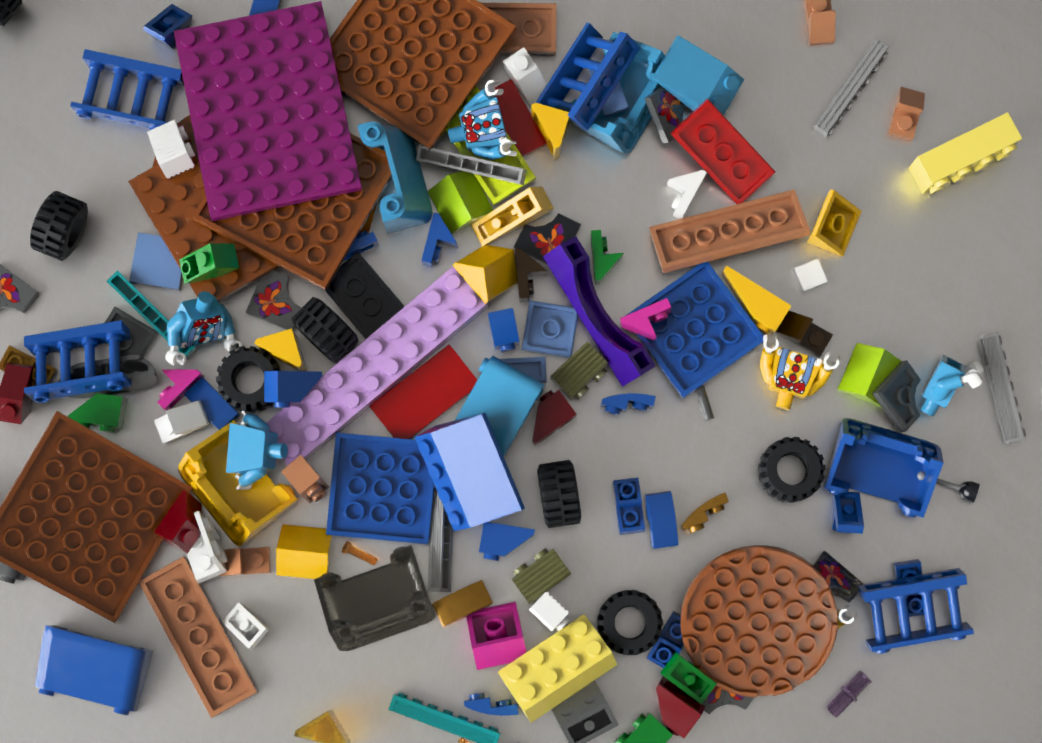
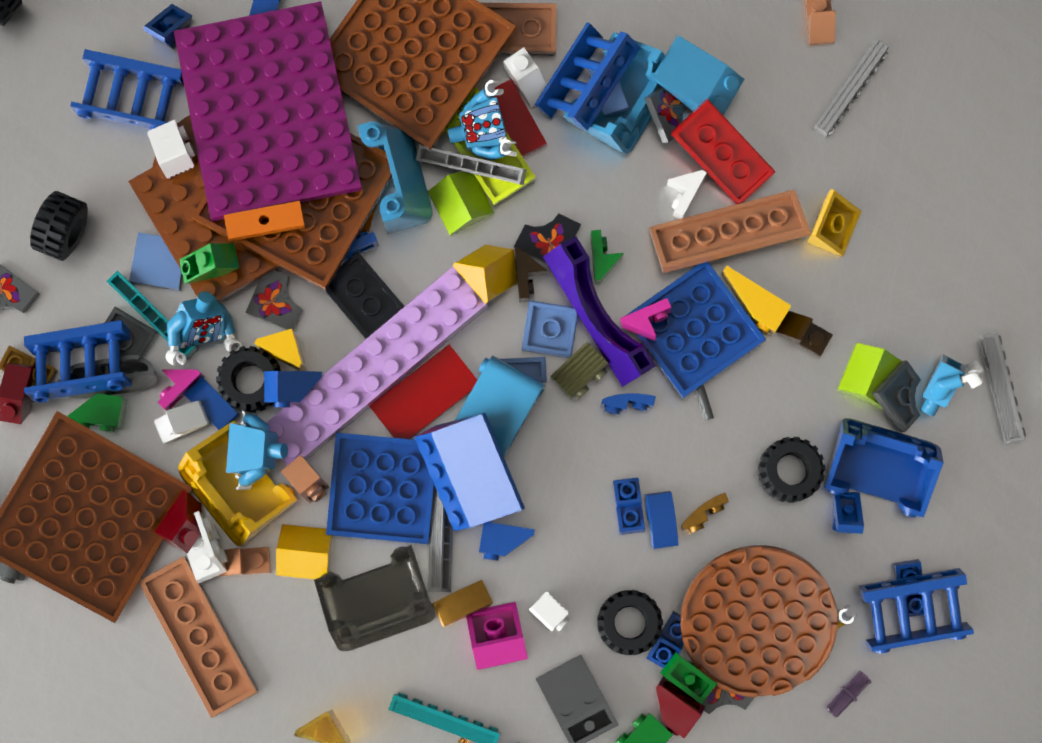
blue windscreen [35,625,153,715] -> none
white slope [222,602,269,651] -> none
black tyre [292,297,359,363] -> none
clear orange piece [341,541,378,566] -> none
blue slope [421,213,458,268] -> none
blue slope [464,693,519,716] -> none
yellow slope [471,187,554,246] -> none
blue slope [488,308,520,353] -> none
light yellow brick [498,614,617,723] -> none
olive brick [512,548,571,604] -> none
yellow slope [531,103,570,160] -> none
dark red slope [532,390,577,446] -> none
black tyre [537,460,581,528] -> none
torso [760,334,840,410] -> none
white tile [794,259,828,292] -> none
clear smoke tile [813,550,864,603] -> none
nougat slope [888,87,925,141] -> none
light yellow brick [909,112,1022,194] -> none
black hinge [917,471,980,503] -> none
none -> orange tile [224,201,305,242]

